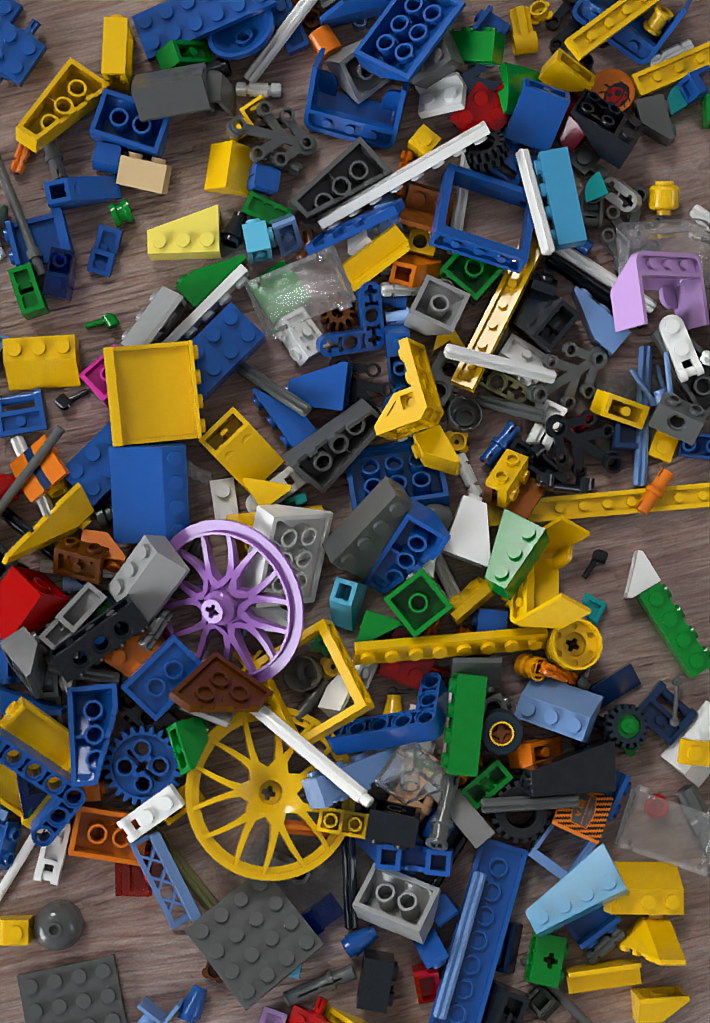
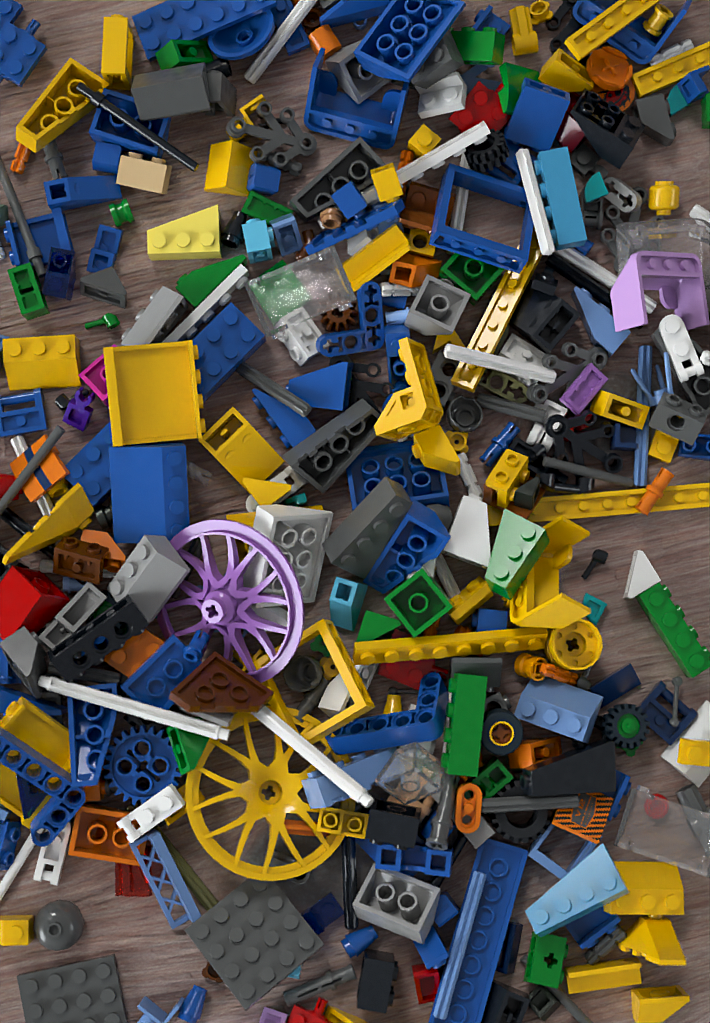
dark grey axle [139,608,173,651] -> none
white plate [210,477,239,519] -> none
white axle [236,82,282,97] -> none
none -> white piece [38,675,231,741]
none -> dark purple plate [62,387,95,432]
none -> black bar [76,82,199,172]
none -> dark grey slope [80,266,127,309]
none -> blue pin [183,630,210,662]
none -> medium nougat plate [320,208,344,229]
none -> blue brick [331,180,368,220]
none -> yellow brick [370,162,403,203]
none -> orange plate [454,782,482,833]
none -> pearl dark grey slope [514,476,540,510]
none -> dark grey bar [542,456,634,488]
none -> medium lavender plate [559,363,608,416]
none -> orange tile [586,46,633,91]

